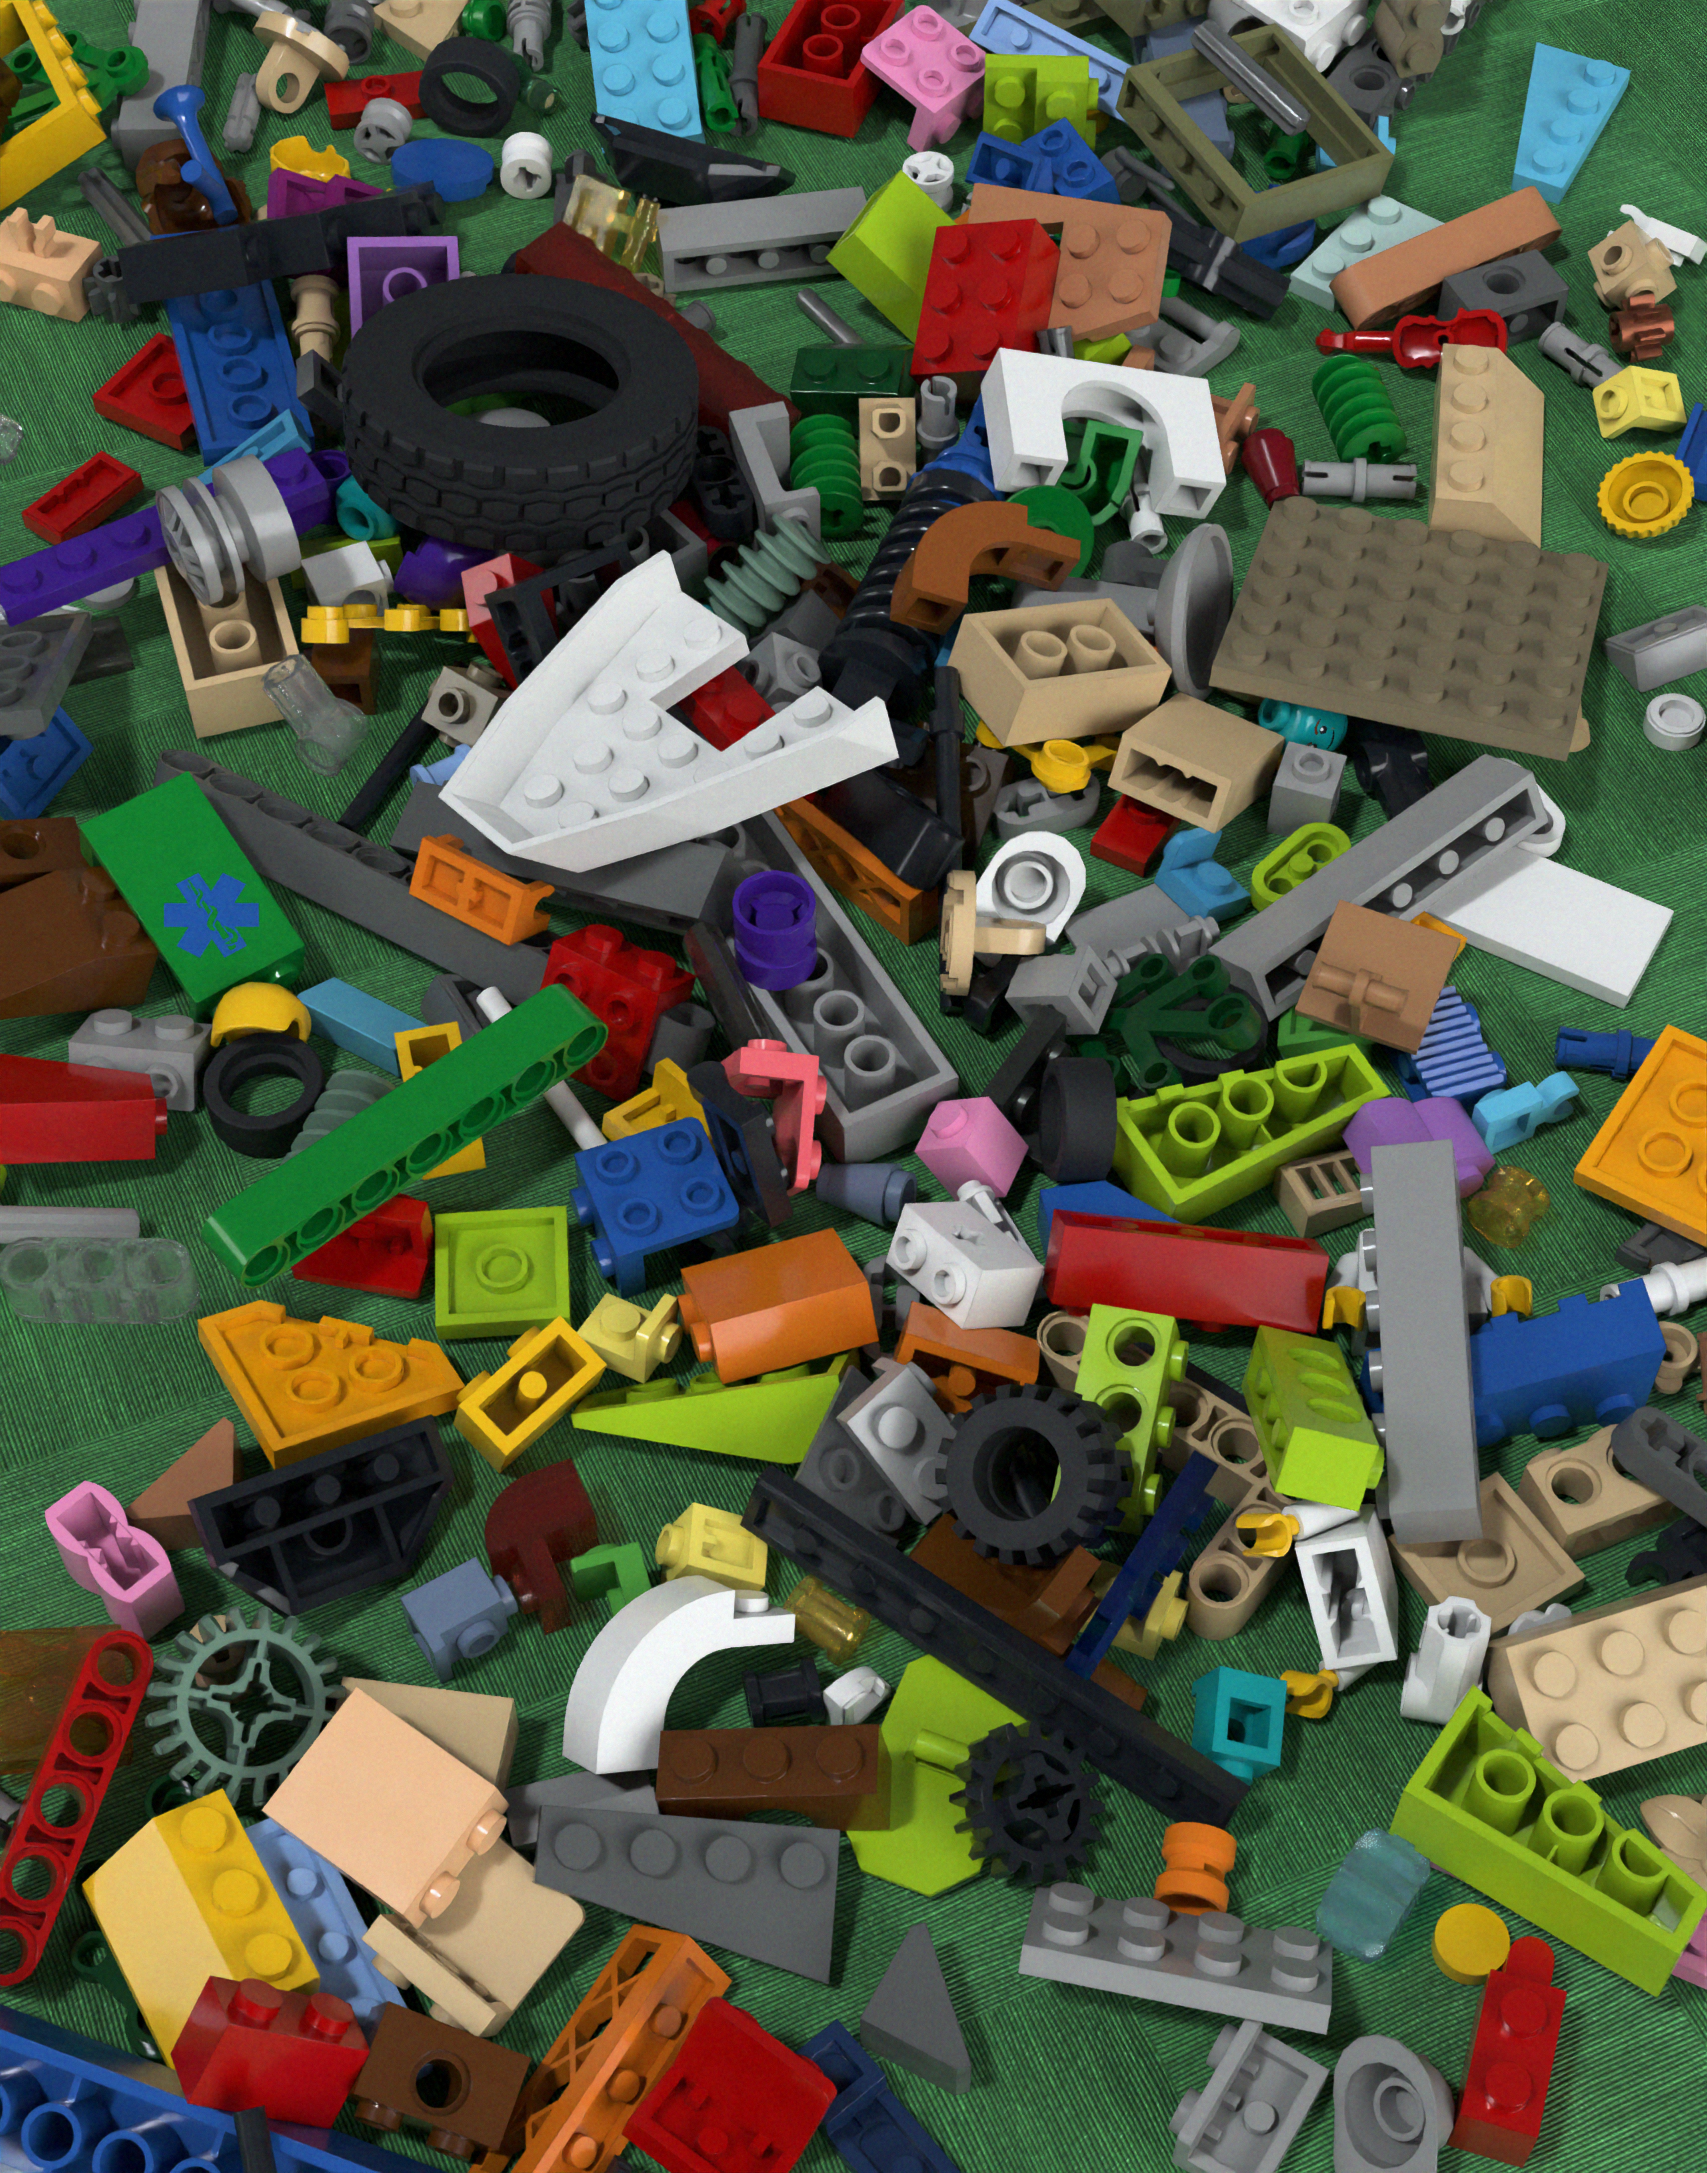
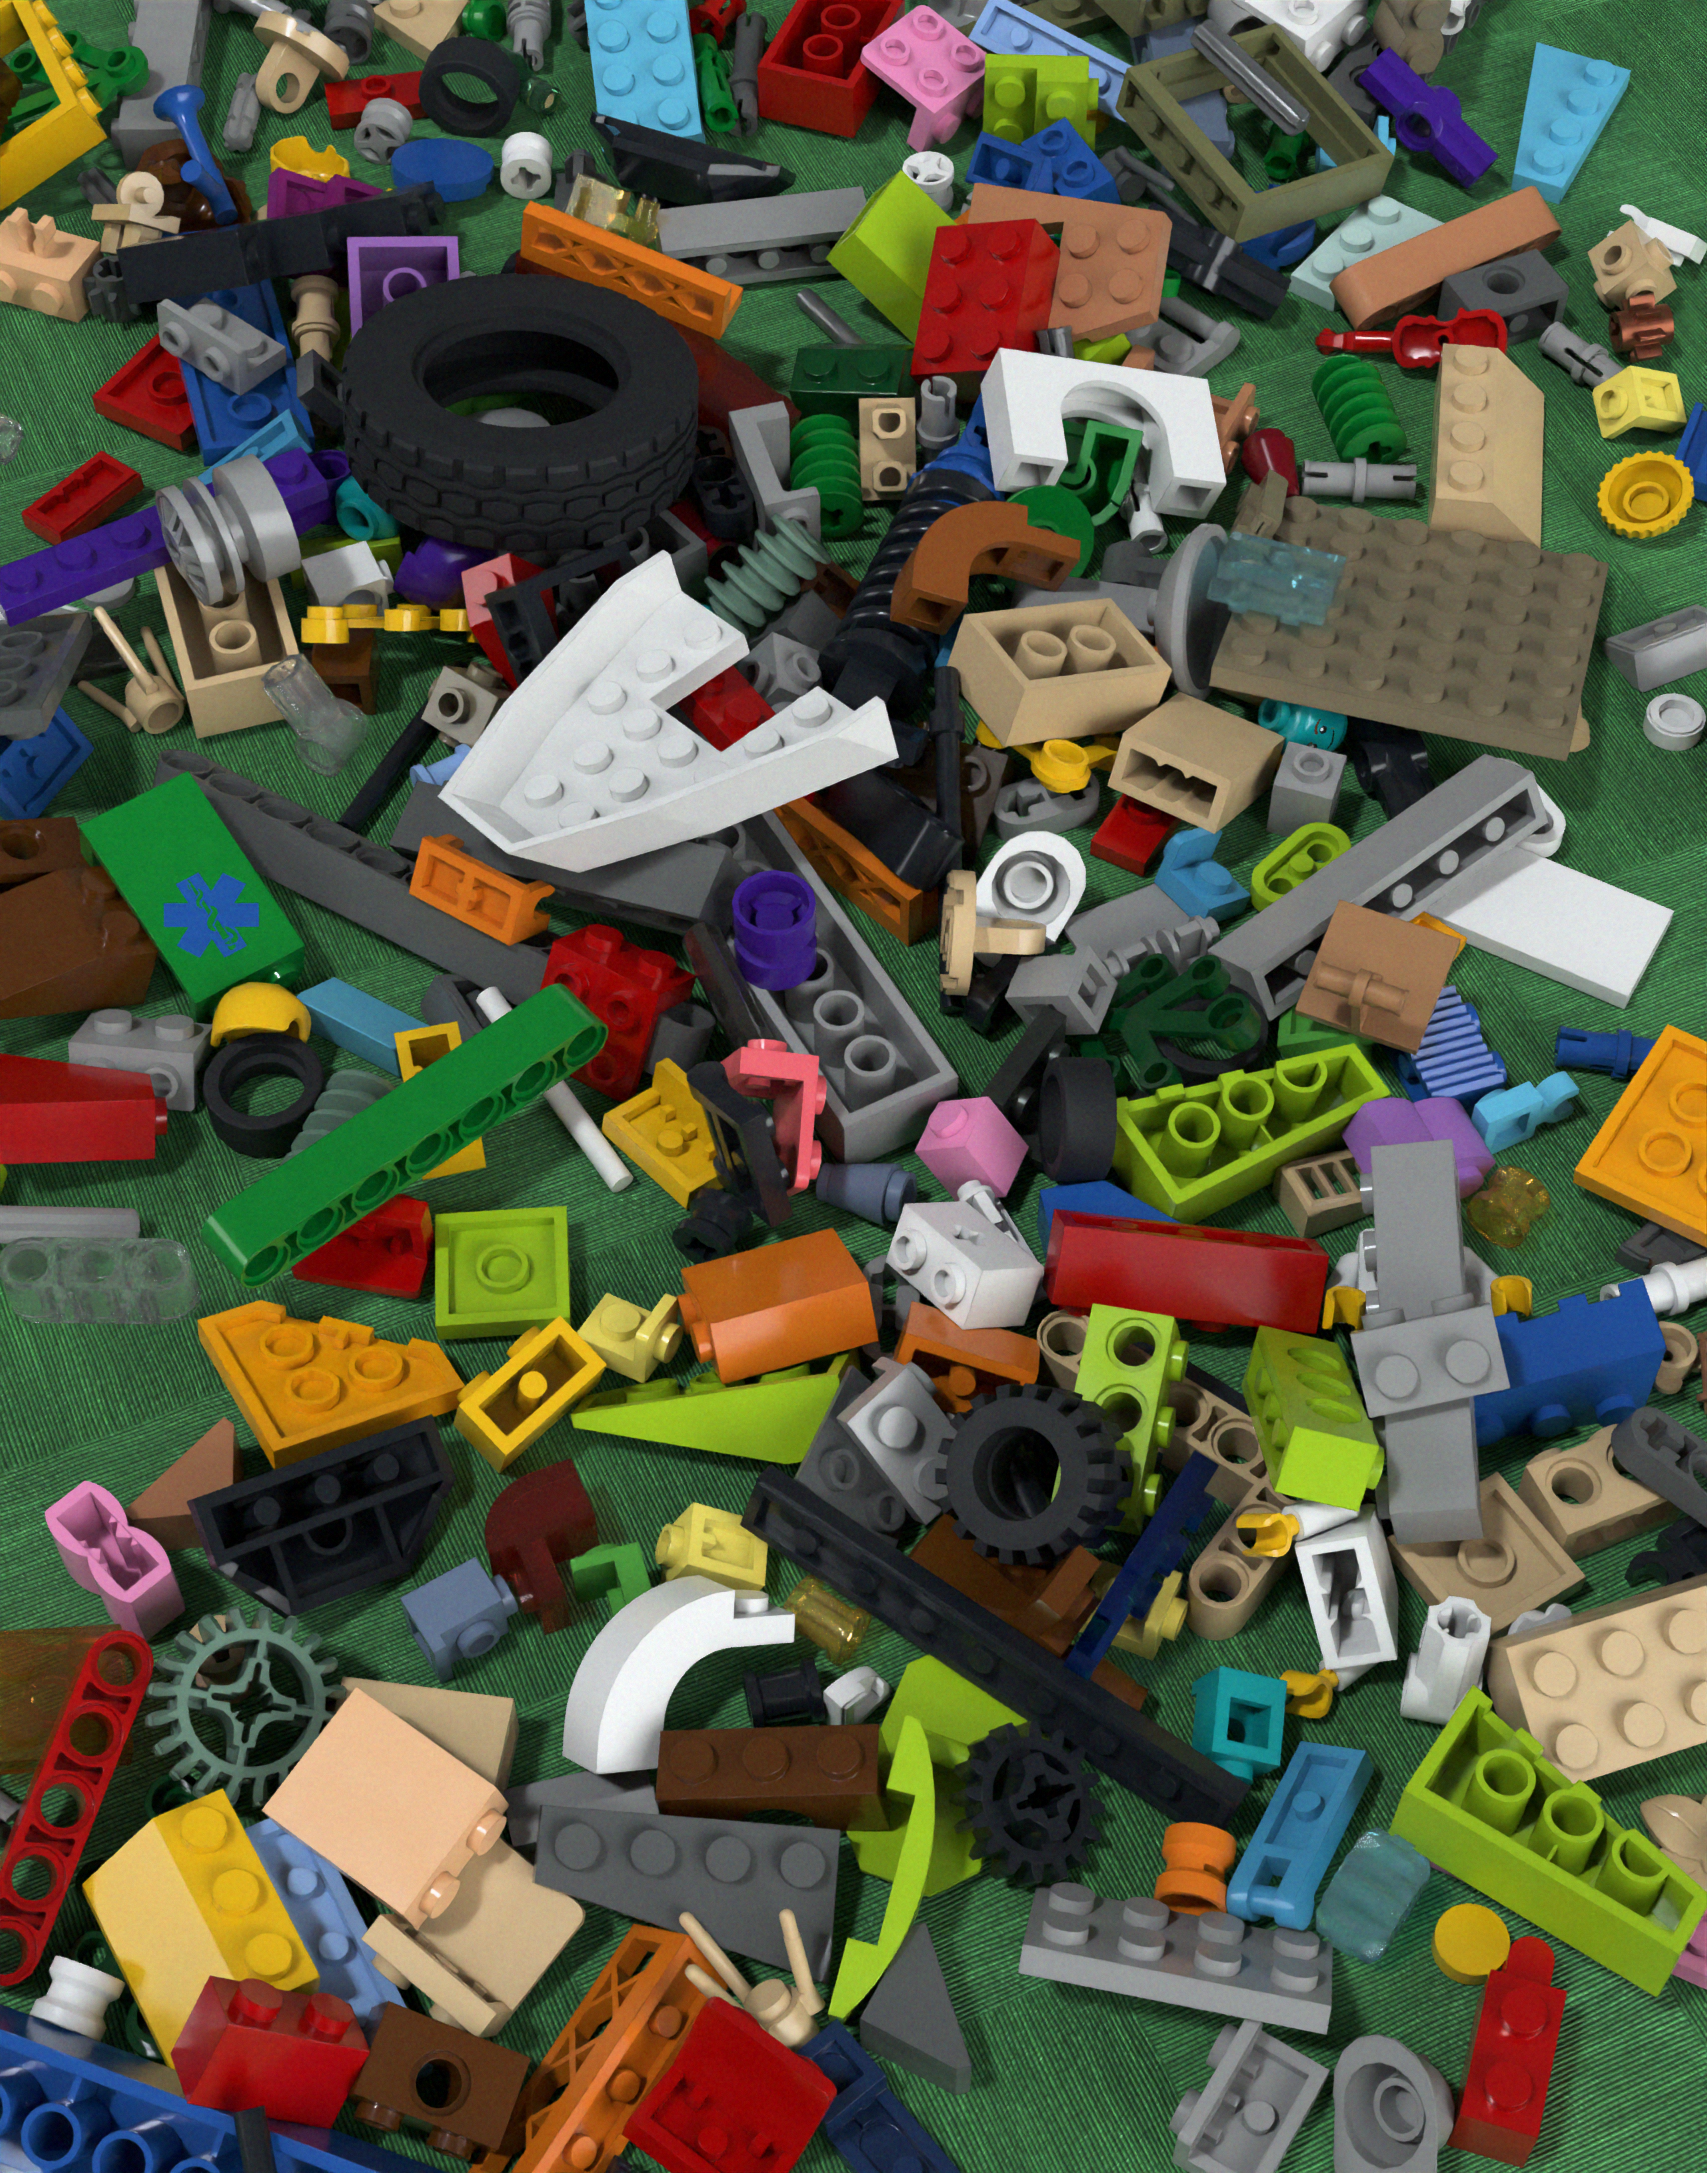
blue bracket [569,1117,739,1299] -> none
none -> white wheel [29,1955,126,2042]
none -> tan plant [78,606,187,734]
none -> tan hips [91,171,181,255]
none -> light grey bracket [157,297,287,396]
none -> orange fence [520,200,744,340]
none -> tan plant [679,1909,825,2053]
none -> lime slope [828,1715,935,2025]
none -> clear light blue plate [1207,531,1347,627]
none -> dark azure plate [1226,1741,1374,1930]
none -> dark tan hinge [1228,469,1288,572]
none -> light grey bracket [1350,1292,1510,1418]
none -> dark purple piece [1358,47,1499,190]

